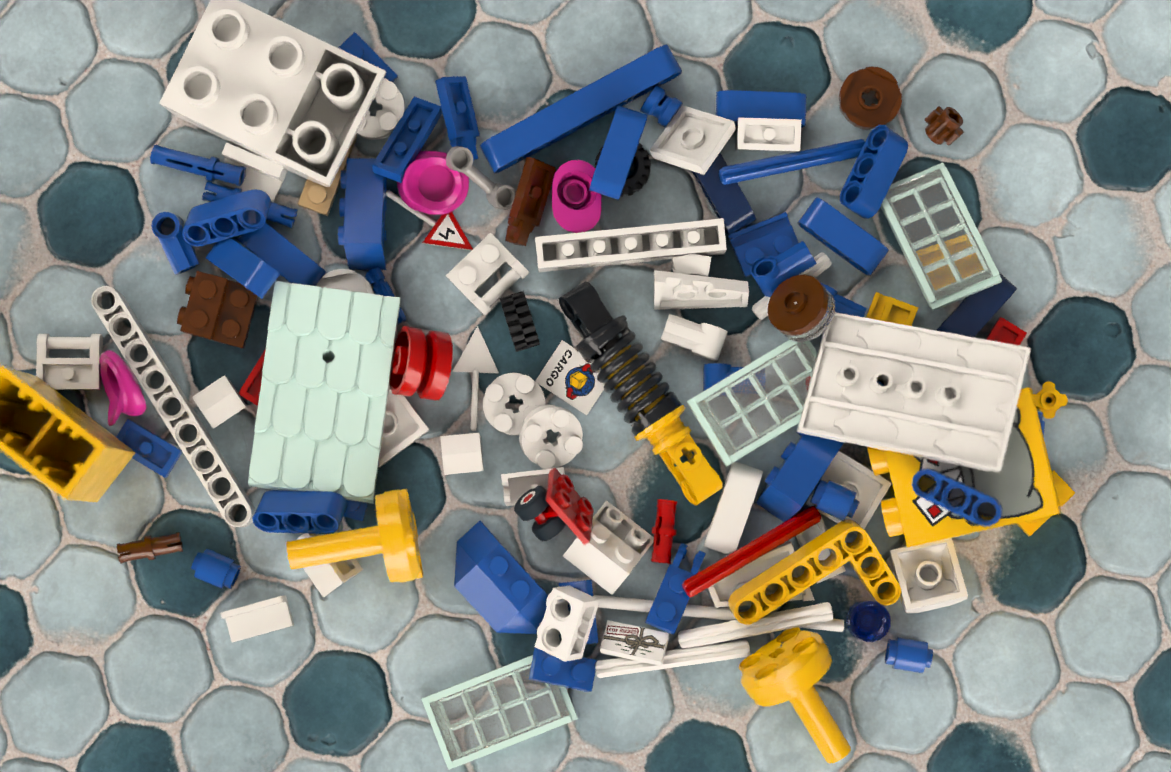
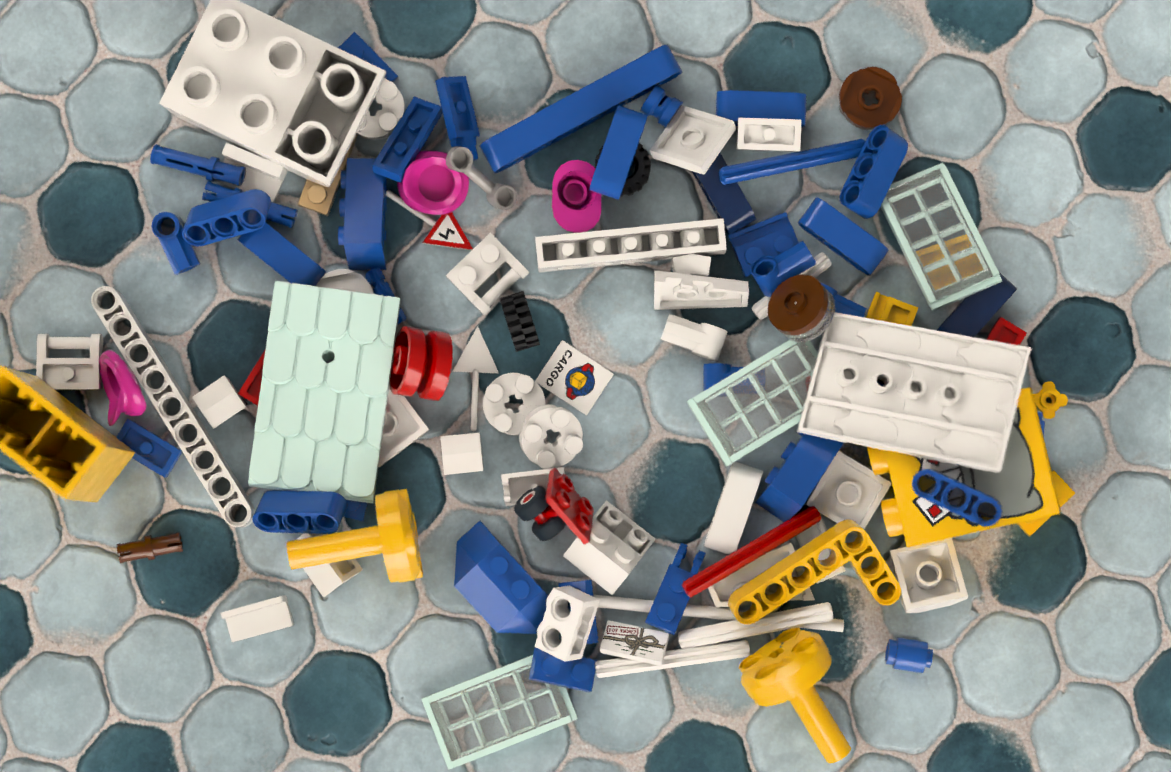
reddish brown plate [177,271,258,349] -> none
blue brick [191,548,241,589] -> none
blue beam [205,238,281,299] -> none
reddish brown hinge [505,157,556,246] -> none
black piece [559,281,723,506] -> none
red pin [651,499,677,564] -> none
blue brick [810,479,860,521] -> none
clear blue wheel [845,600,891,642] -> none
reddish brown gear [924,106,964,146] -> none

